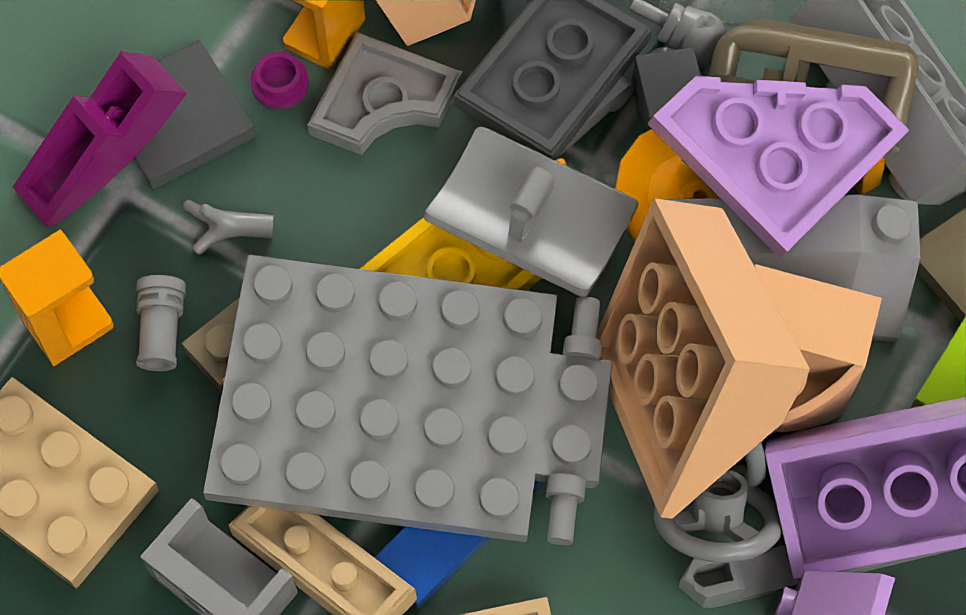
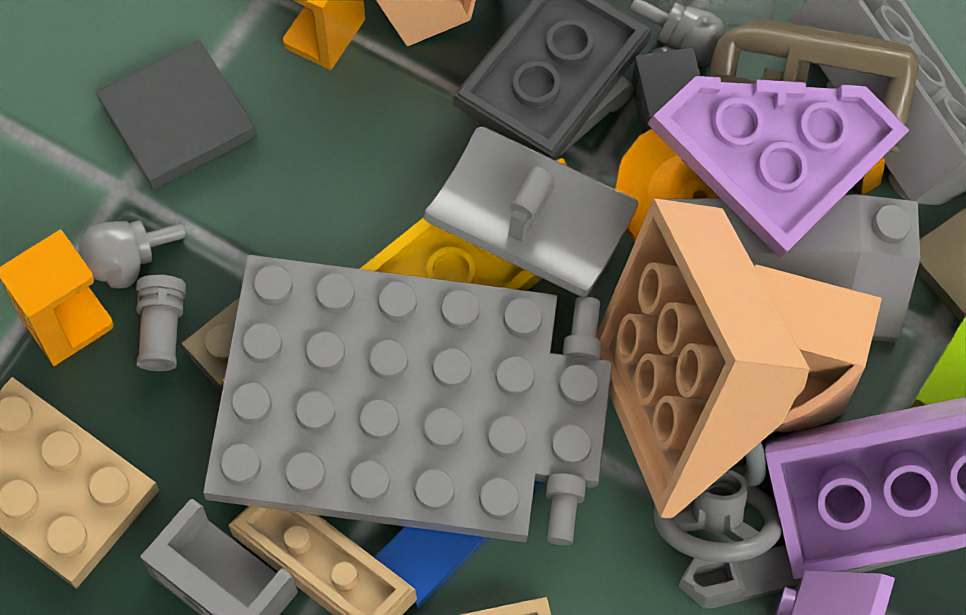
magenta slope [13,51,187,227] -> none
light grey bar [183,200,274,255] -> none
magenta plate [250,52,309,109] -> none
light grey tile [307,32,463,155] -> none
none -> light grey piece [79,220,186,289]

